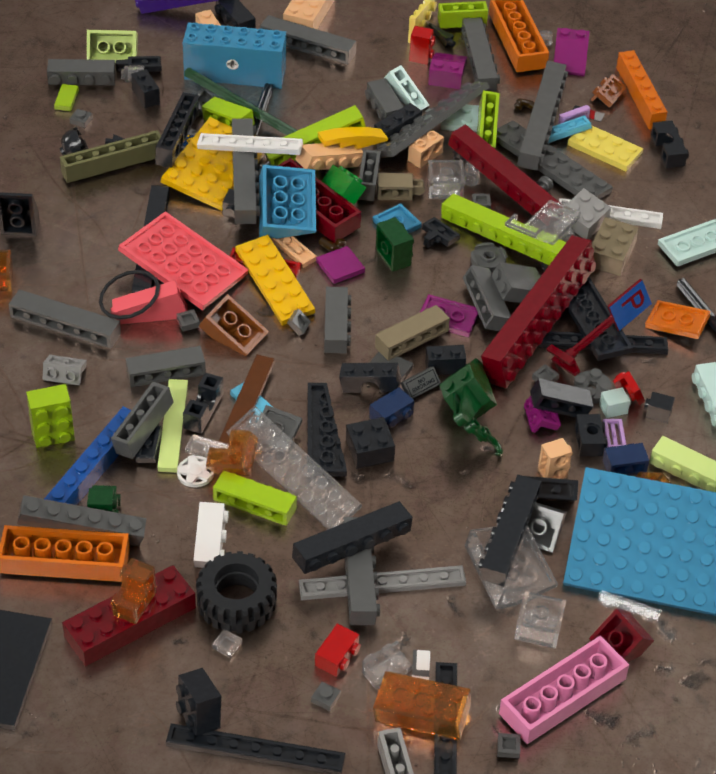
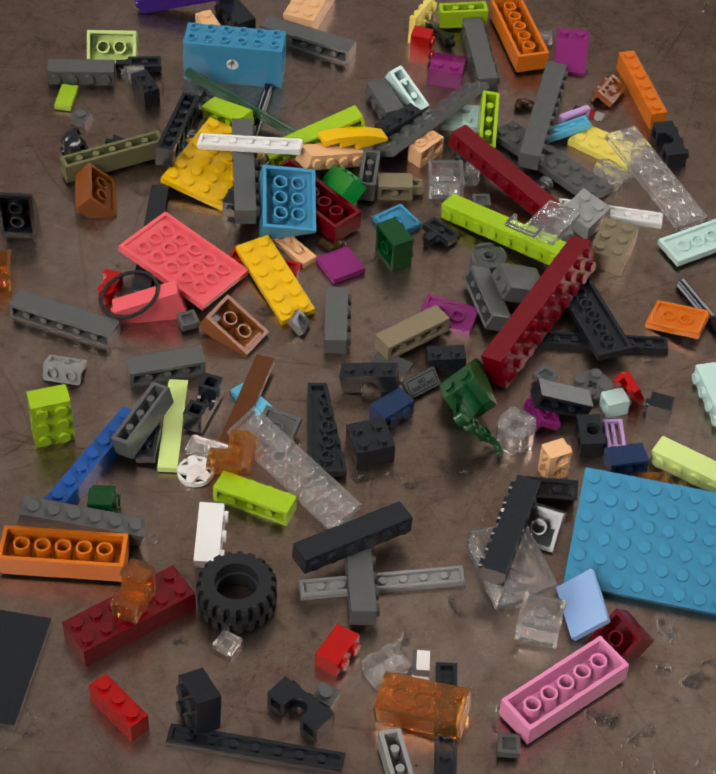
piece [546,279,652,376] -> none
clear plate [597,591,662,622] -> none
none -> dark orange slope [75,163,117,218]
none -> red brick [89,673,149,742]
none -> red leg [97,269,123,305]
none -> black arch [267,676,334,742]
none -> clear brick [495,407,536,454]
none -> light blue tile [556,569,611,641]
none -> clear bracket [592,158,635,191]
none -> clear plate [605,126,708,232]

